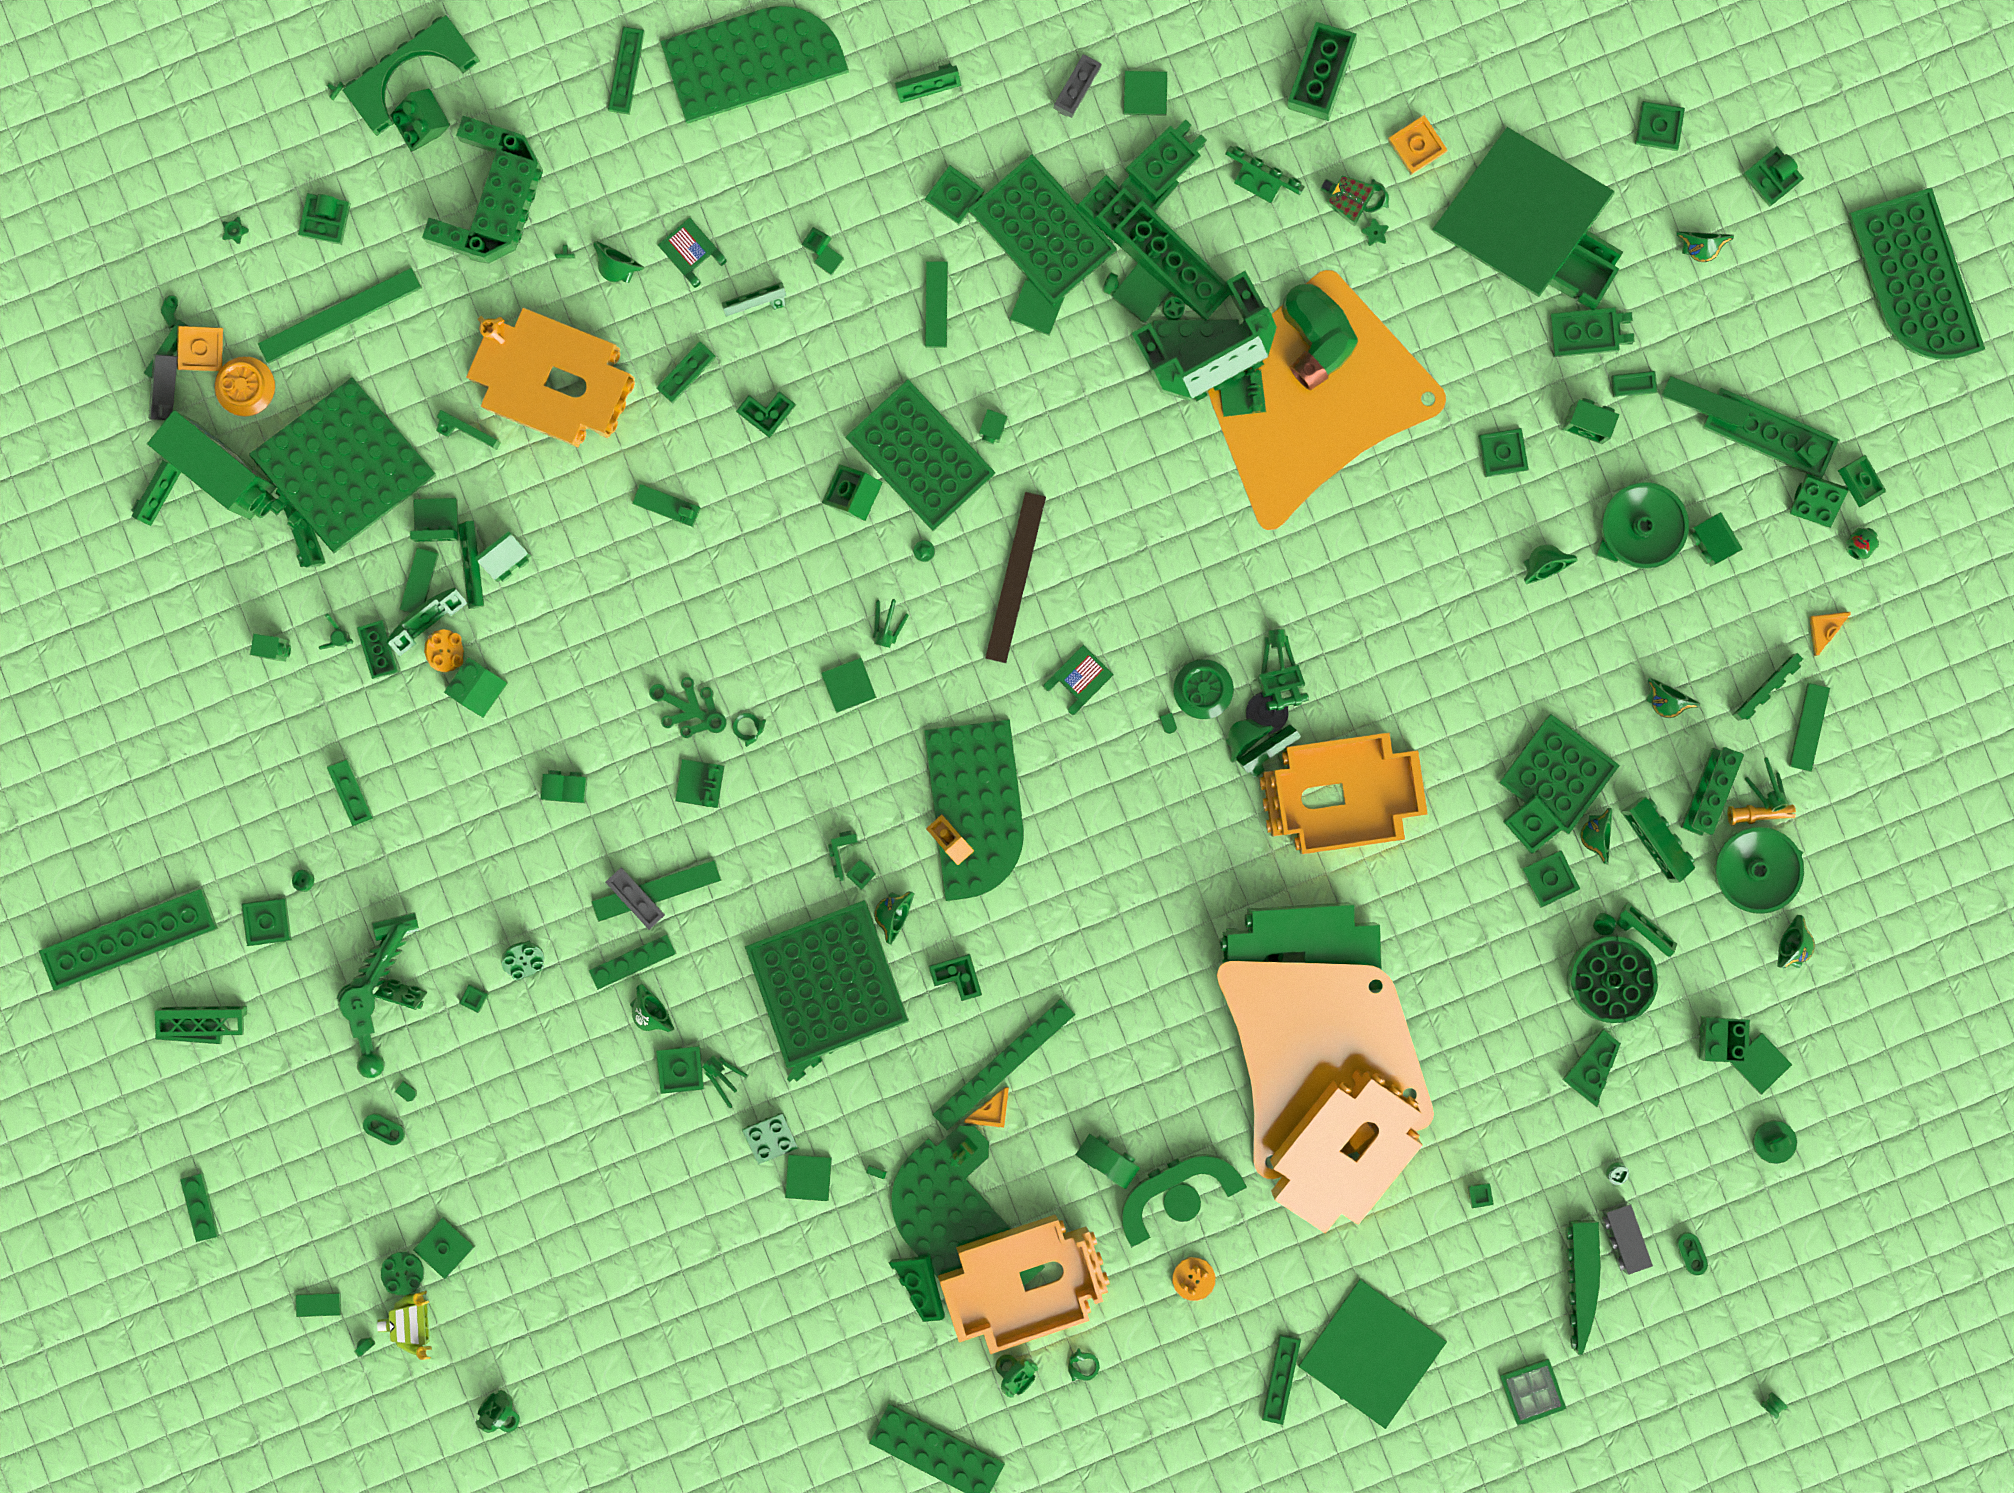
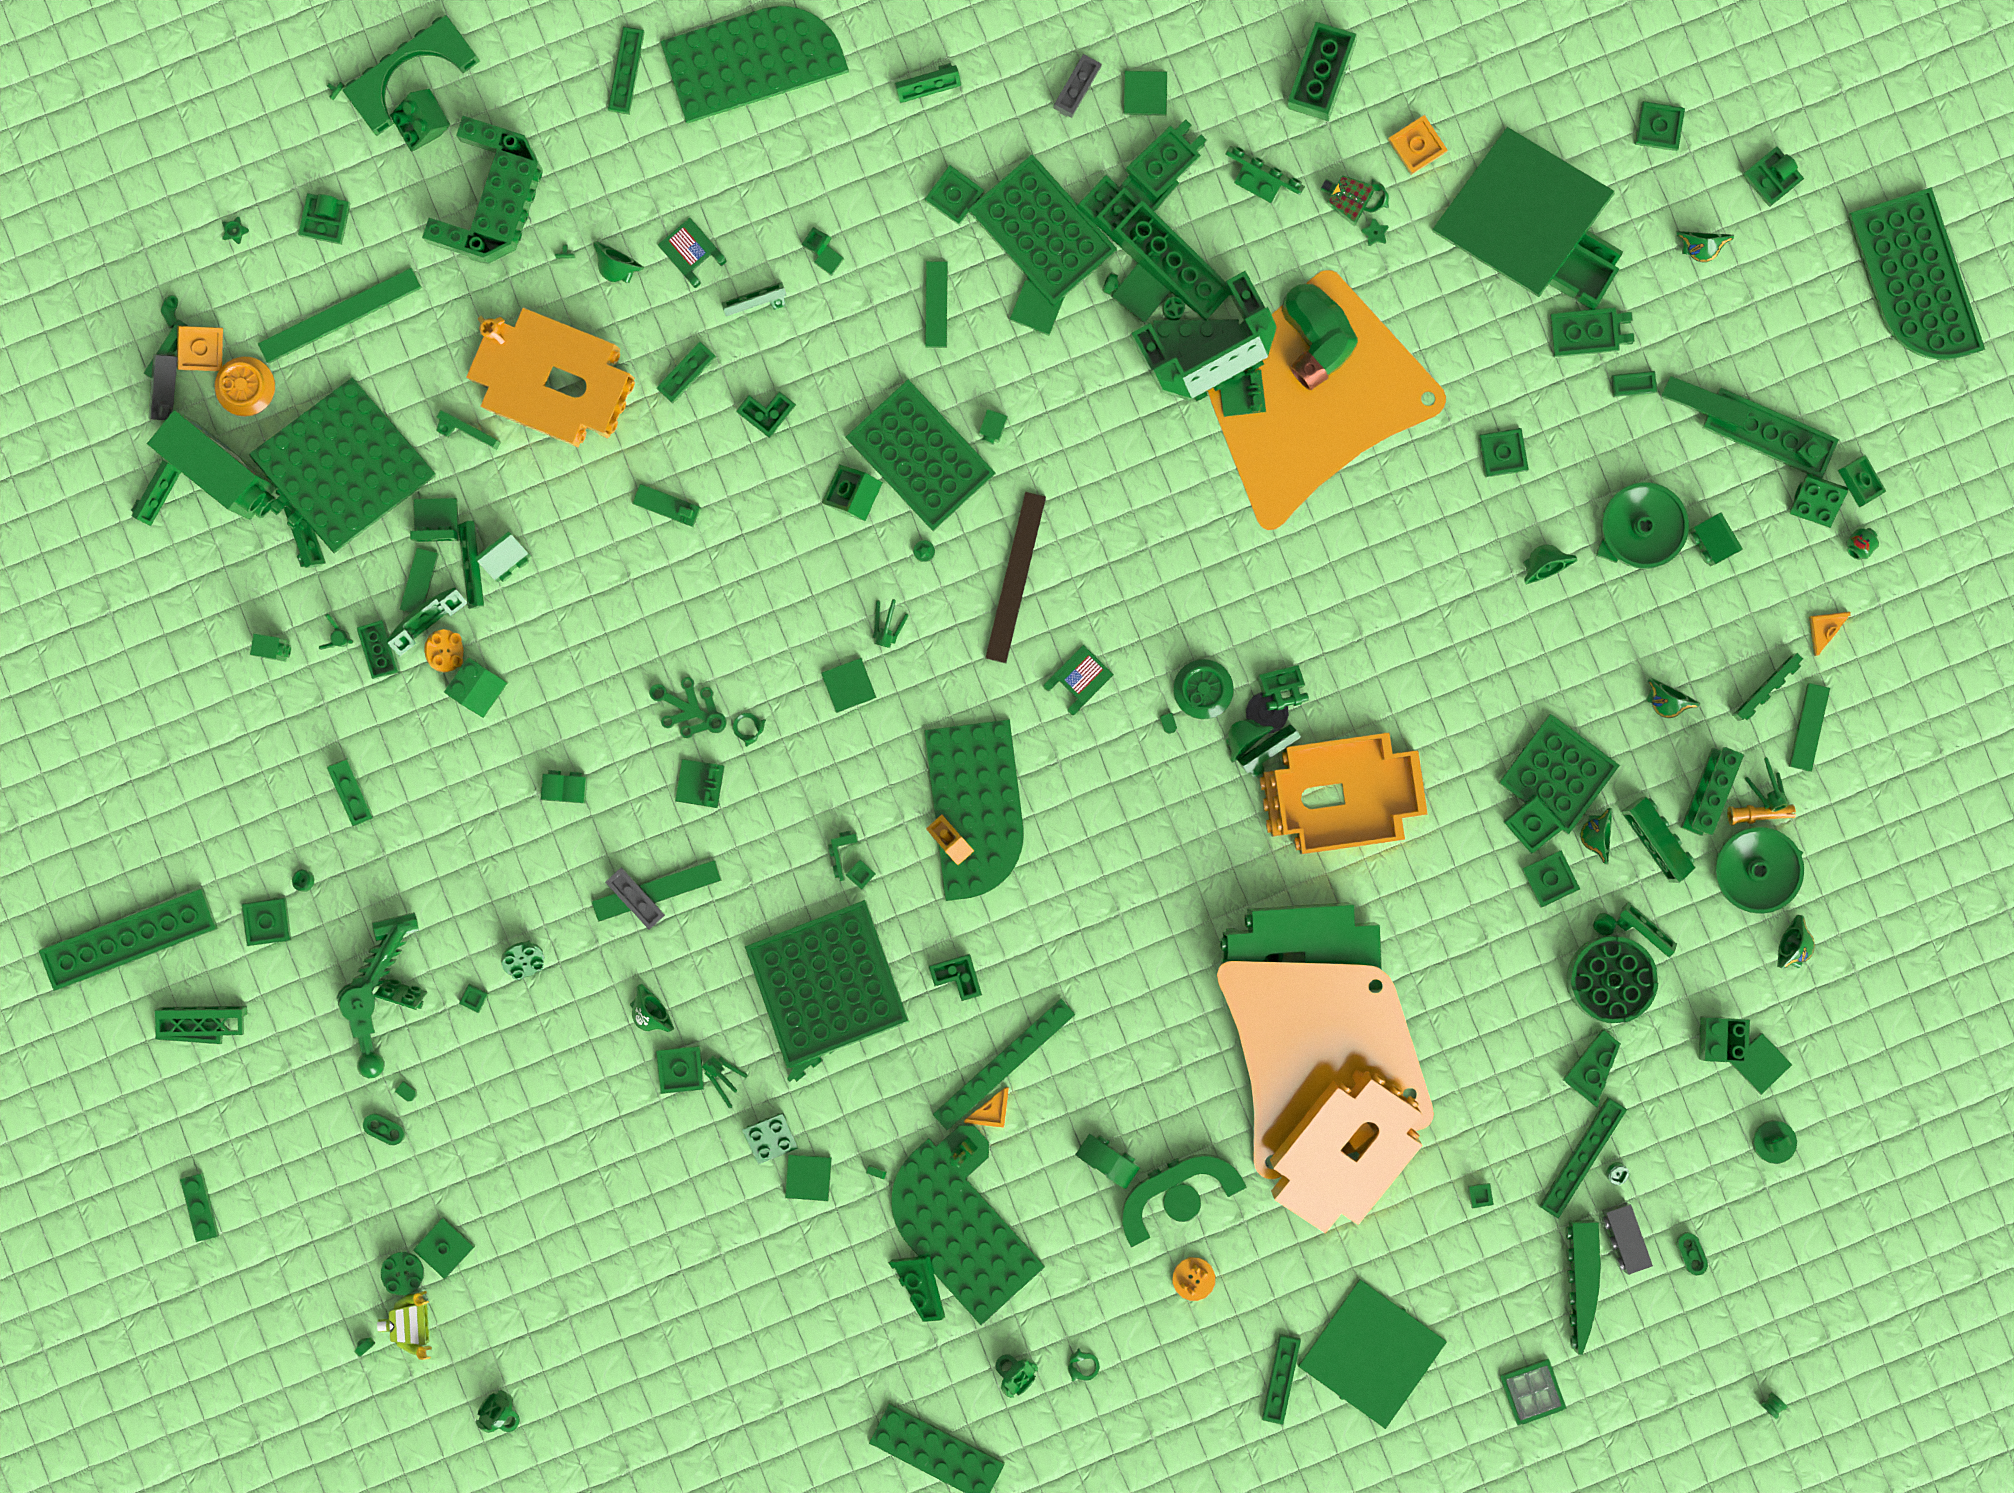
green tile [296,1293,341,1317] -> none
green plate [589,934,677,990] -> none
green hat [874,891,915,945] -> none
light orange panel [938,1215,1110,1354] -> none
green plant [1261,629,1296,674] -> none
green brick [1562,398,1620,444] -> none
none -> green tile [1539,1097,1627,1219]

